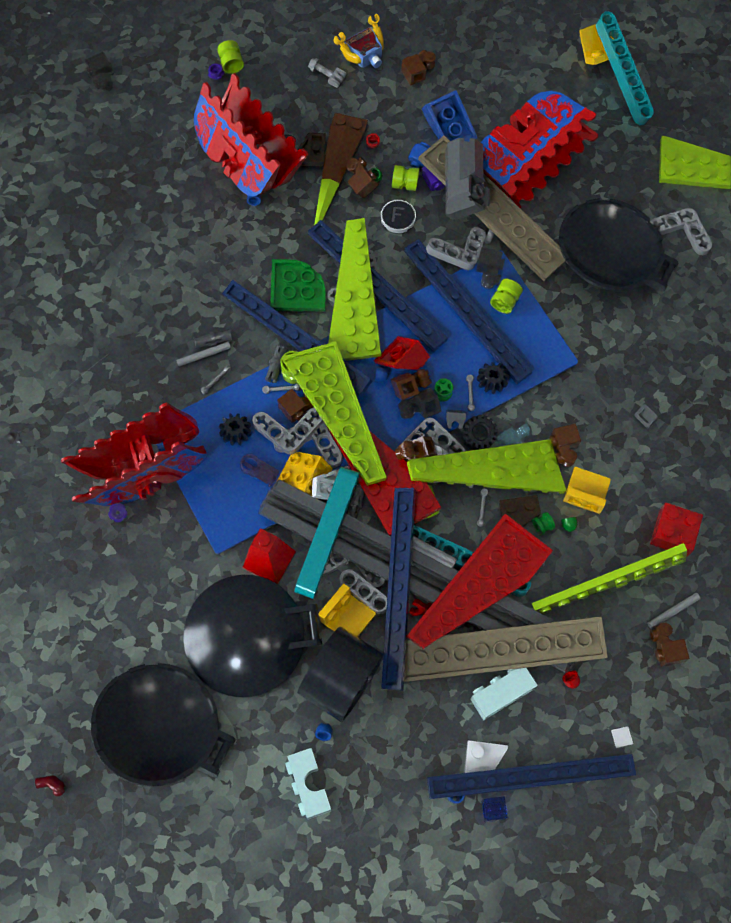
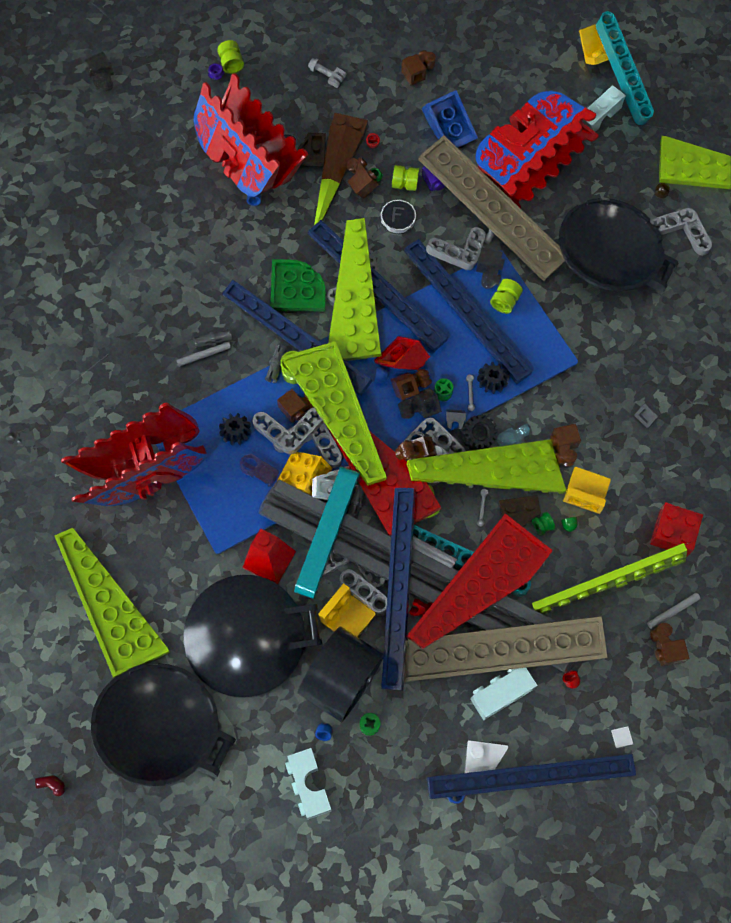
dark purple plate [108,503,128,522] -> none
light grey hinge [201,365,231,394] -> none
light grey hinge [262,384,301,394] -> none
torso [333,14,384,68] -> none
blue head [408,142,431,169] -> none
dark grey brick [445,138,490,220] -> none
clear blue brick [481,796,508,823] -> none
none -> lime wing [55,528,170,678]
none -> green wheel [360,713,380,736]
none -> light aqua arch [581,85,626,132]
none -> dark brown hinge [655,182,670,198]

